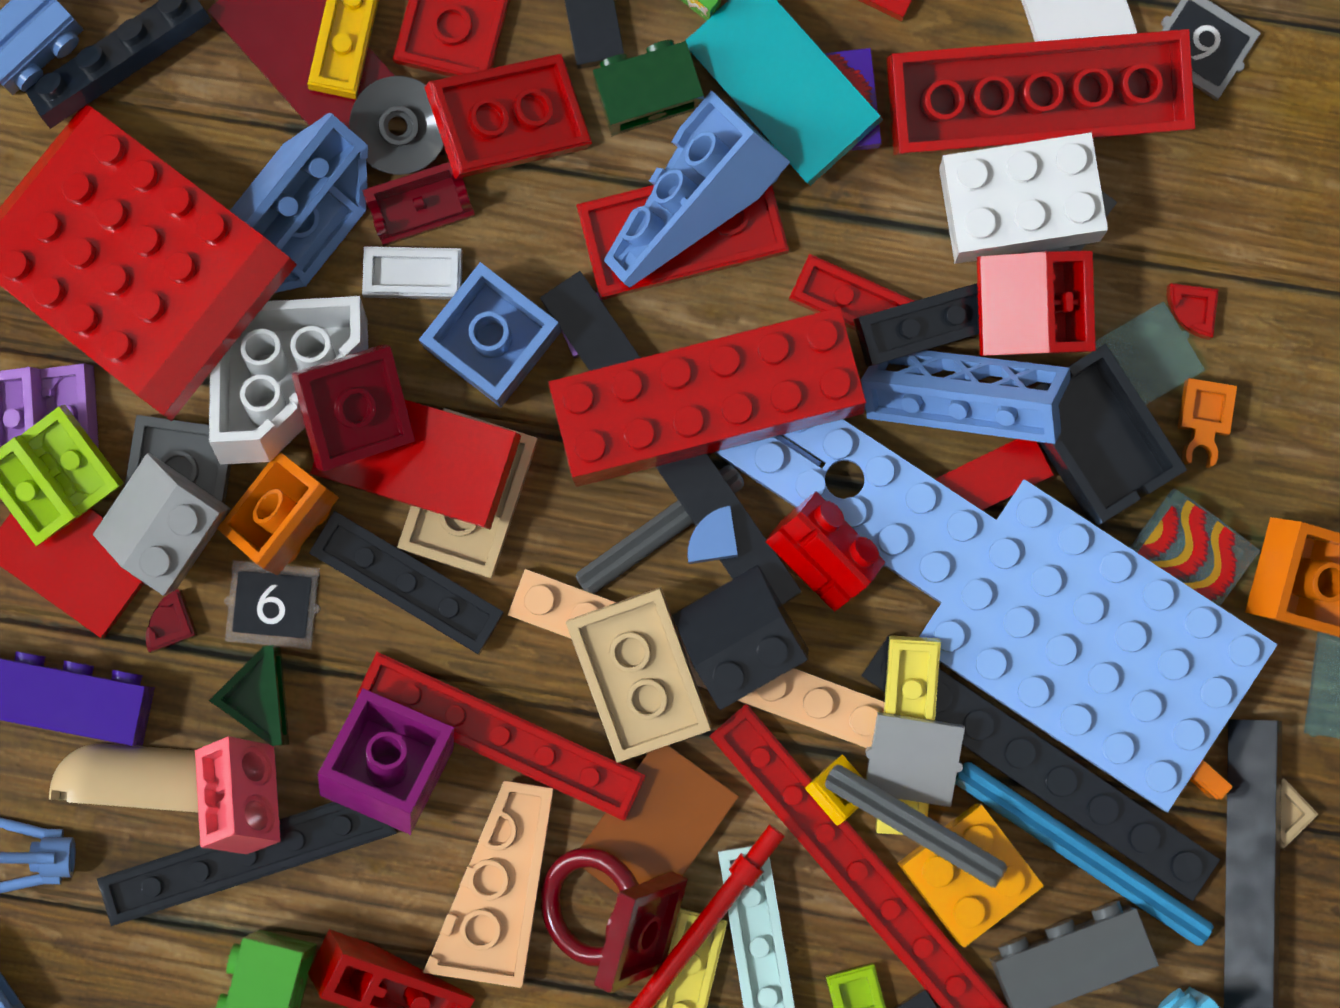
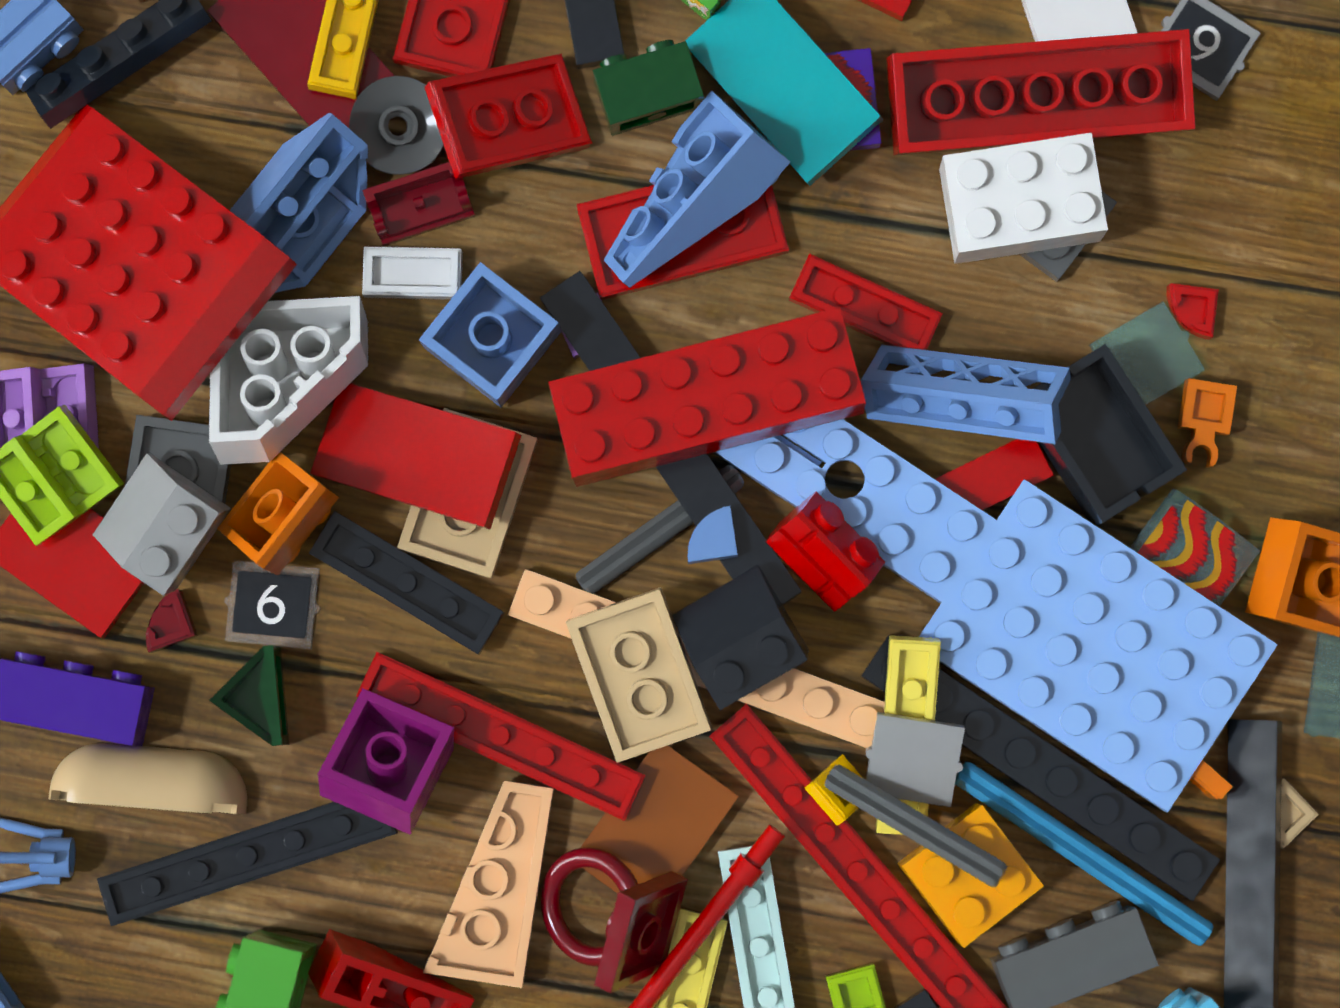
coral brick [195,736,281,855] -> none
dark red plate [291,344,415,471] -> none
black plate [853,283,979,367] -> none
slope [977,251,1096,356] -> none

